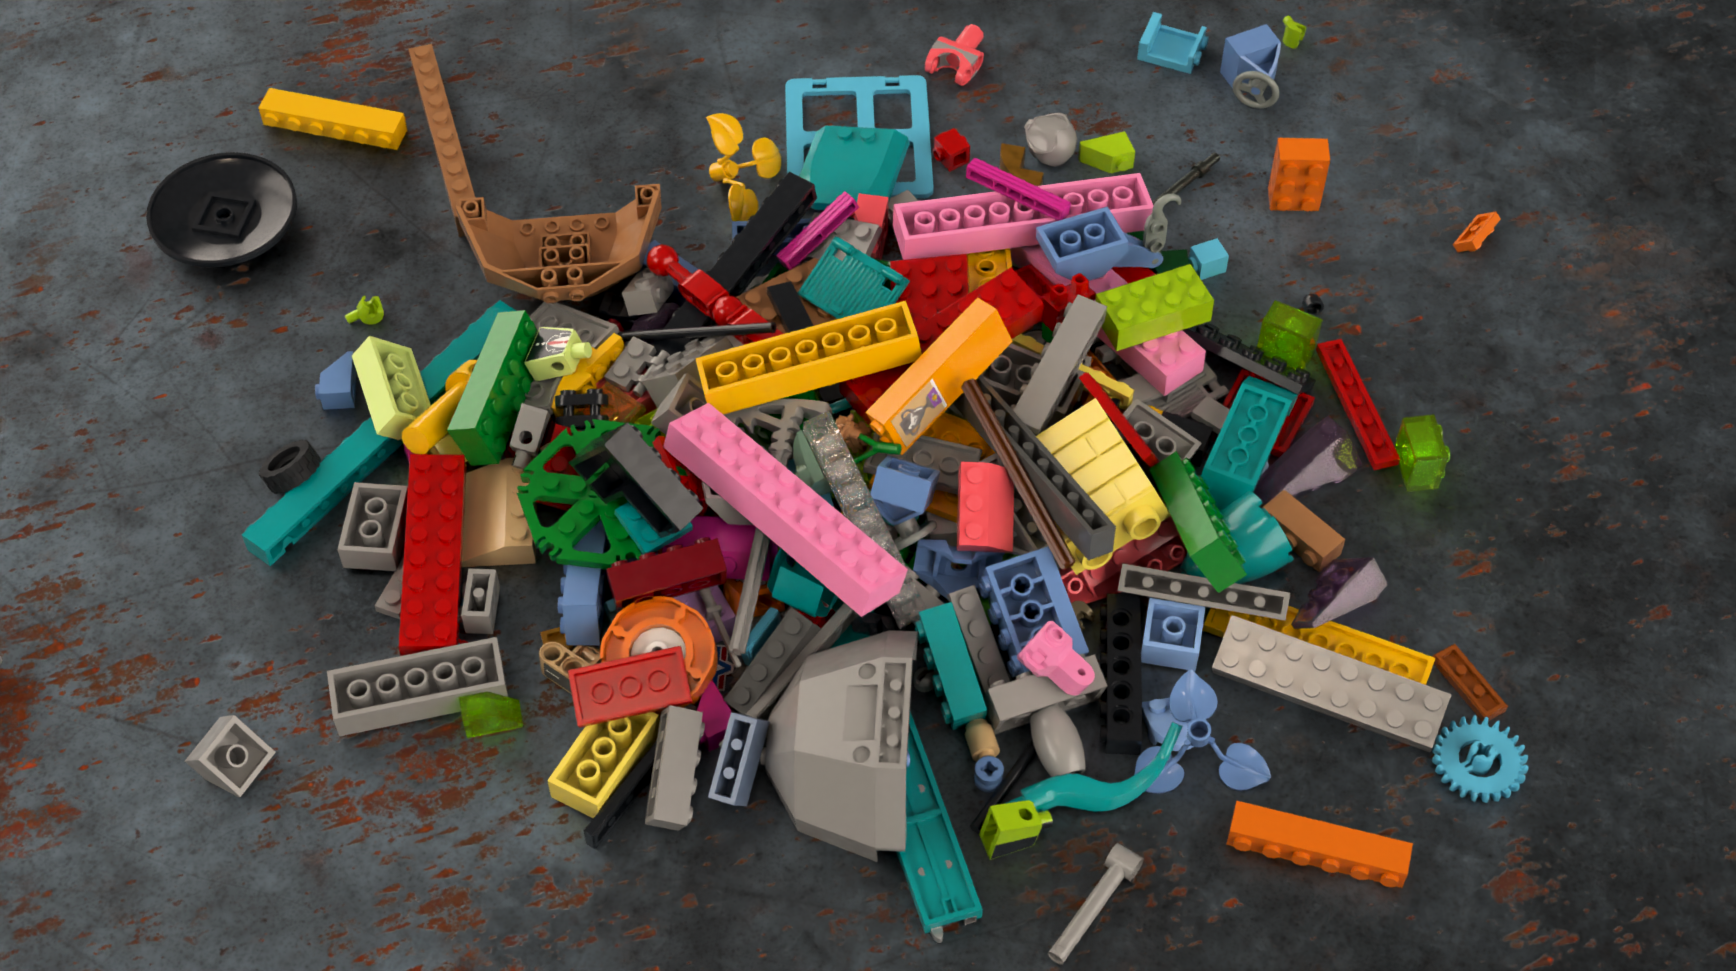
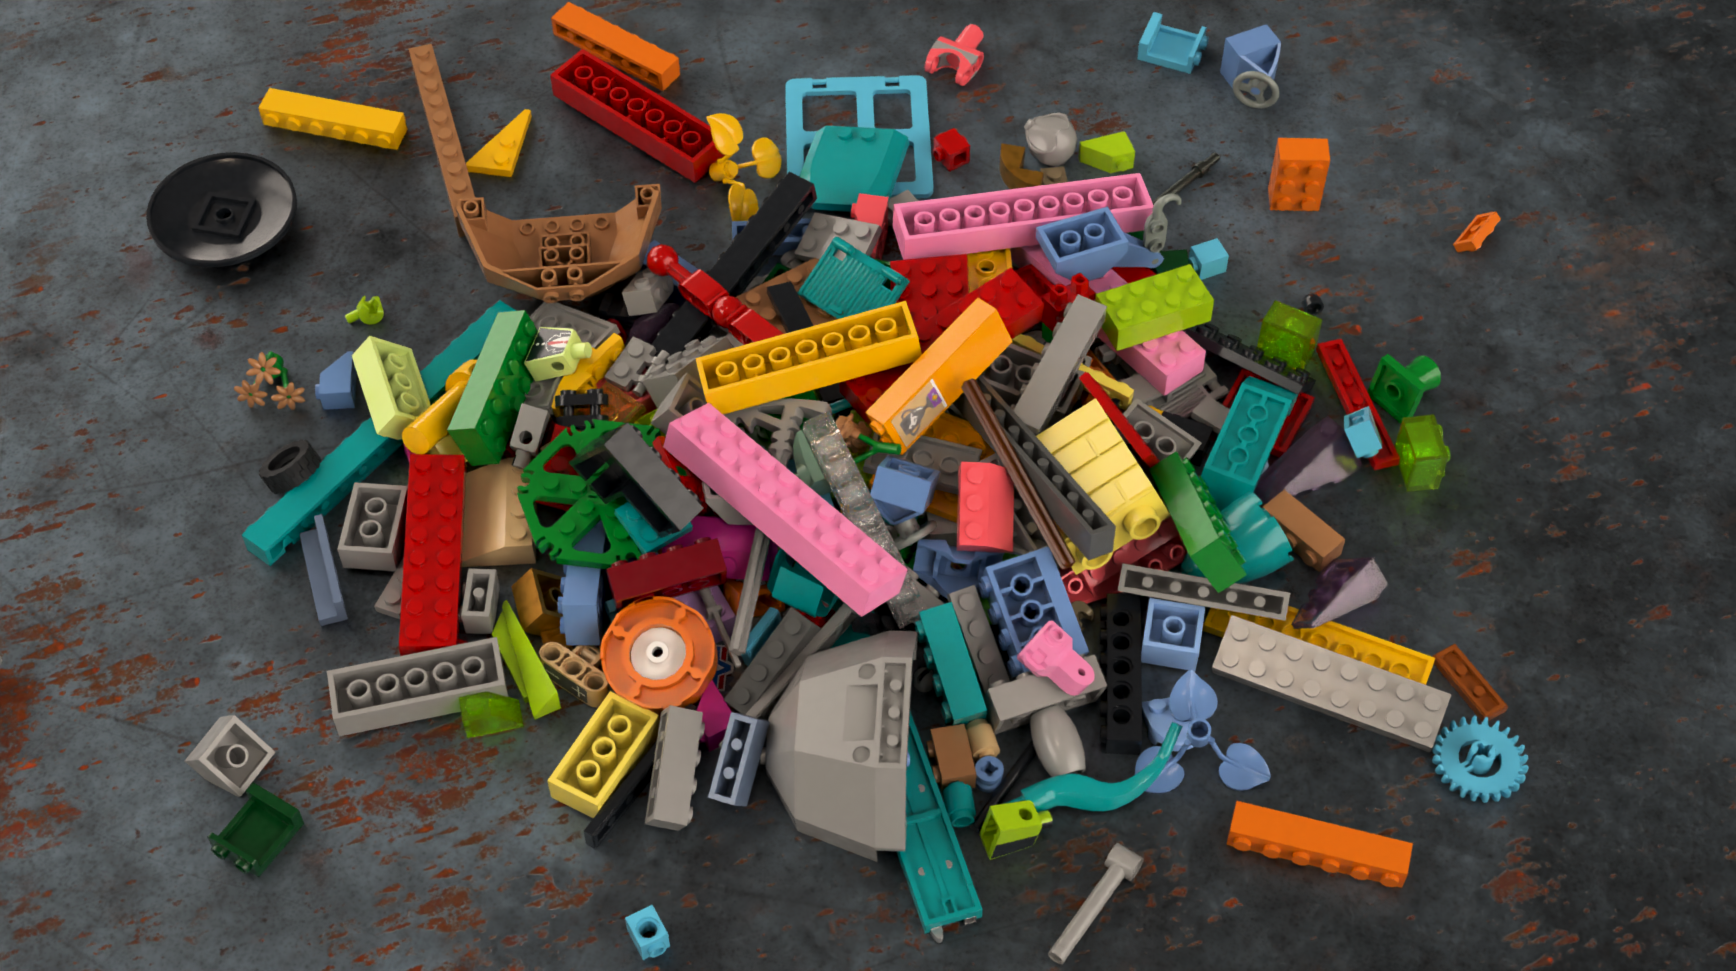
red tile [568,646,693,728] -> none
black piece [618,322,777,342] -> none
dark pink piece [776,191,859,270] -> none
dark pink piece [966,158,1071,221] -> none
lime piece [1283,16,1307,49] -> none
none -> dark green panel [208,782,304,877]
none -> medium nougat plant [234,351,305,410]
none -> sand blue fence [299,514,348,626]
none -> yellow wing [466,109,532,177]
none -> lime wedge [491,600,561,720]
none -> pearl gold slope [511,568,563,636]
none -> red brick [550,49,725,183]
none -> orange brick [551,2,680,91]
none -> medium azure brick [625,905,670,960]
none -> medium nougat brick [926,724,976,793]
none -> teal brick [943,781,976,827]
none -> dark tan plate [1040,166,1068,185]
none -> medium azure slope [1344,406,1382,458]
none -> green plant [1367,354,1441,426]

